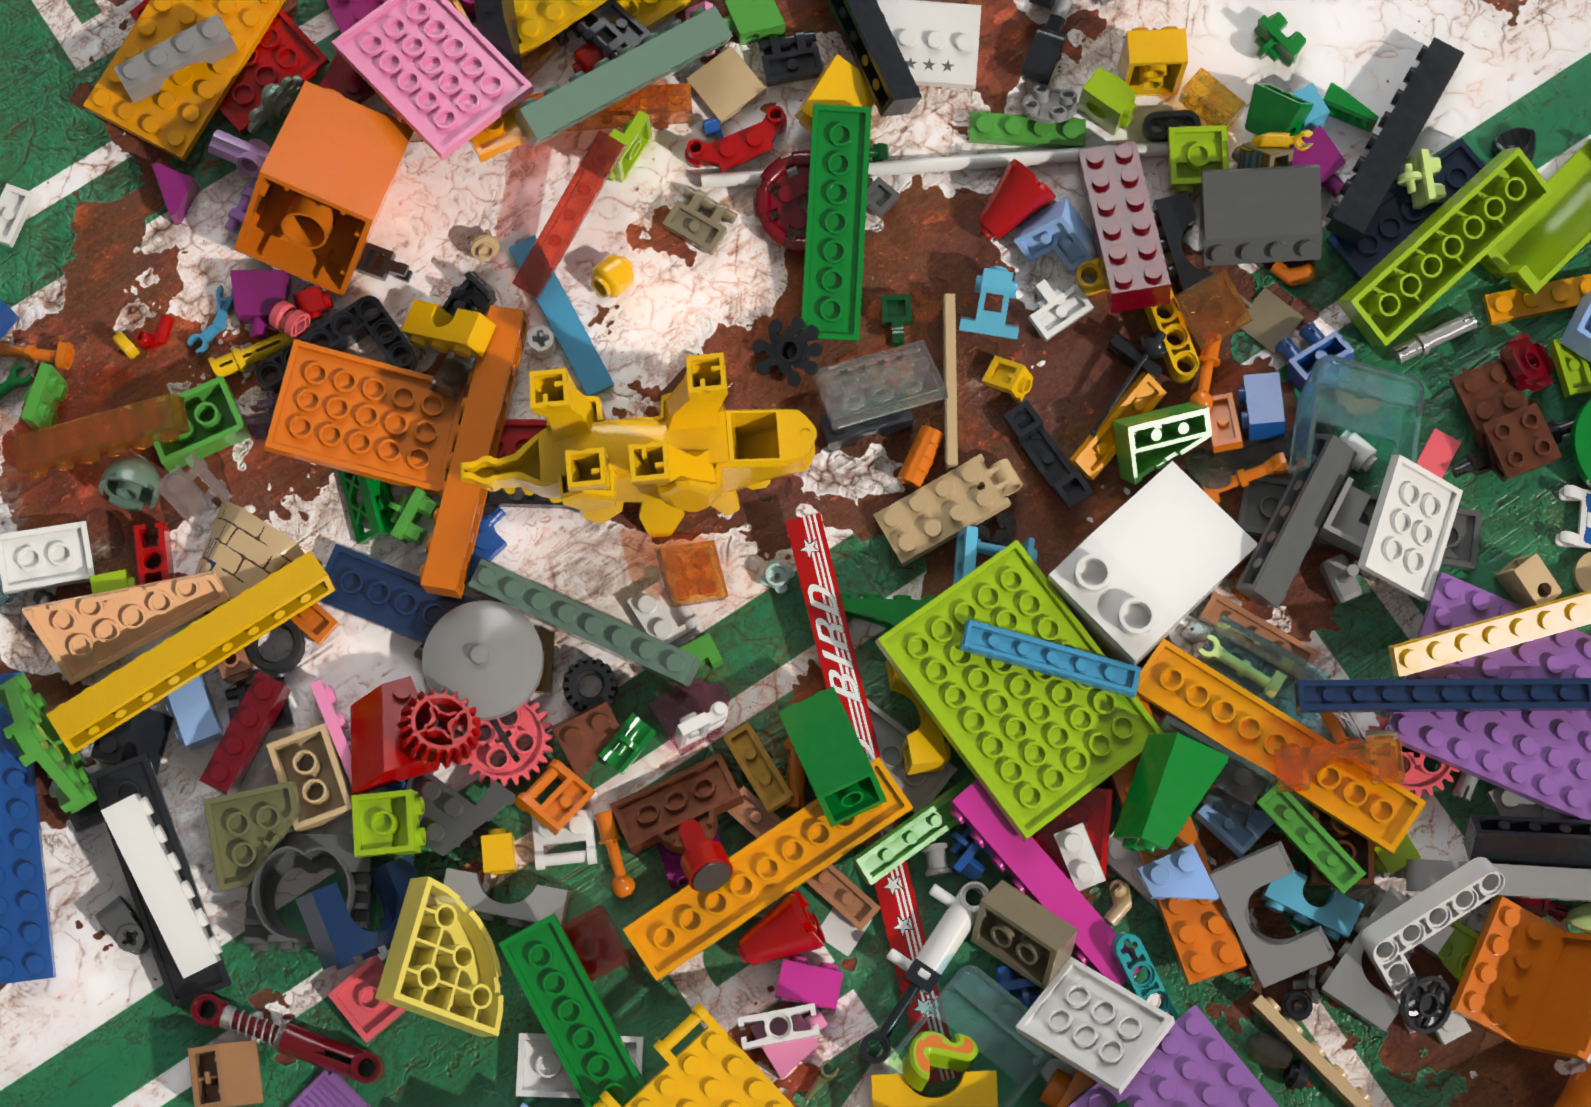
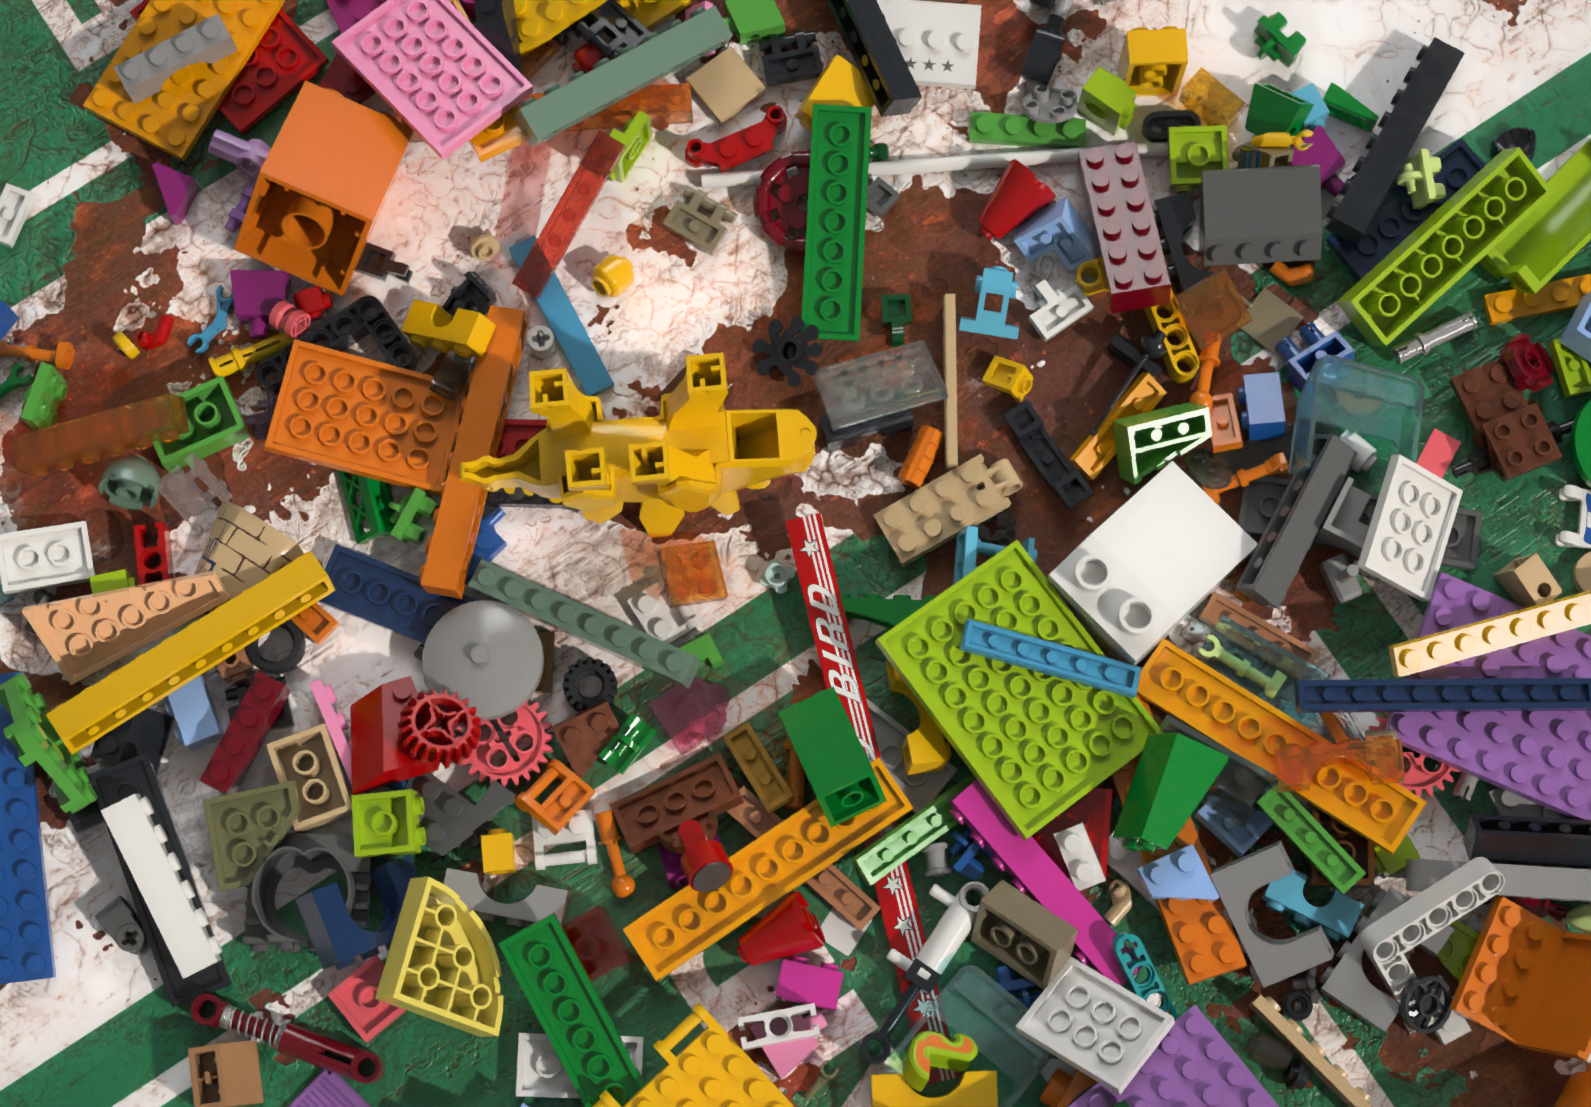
sand green animal [248,75,303,134] -> none
white plate [674,701,728,750] -> none
blue hand [702,118,724,140] -> none

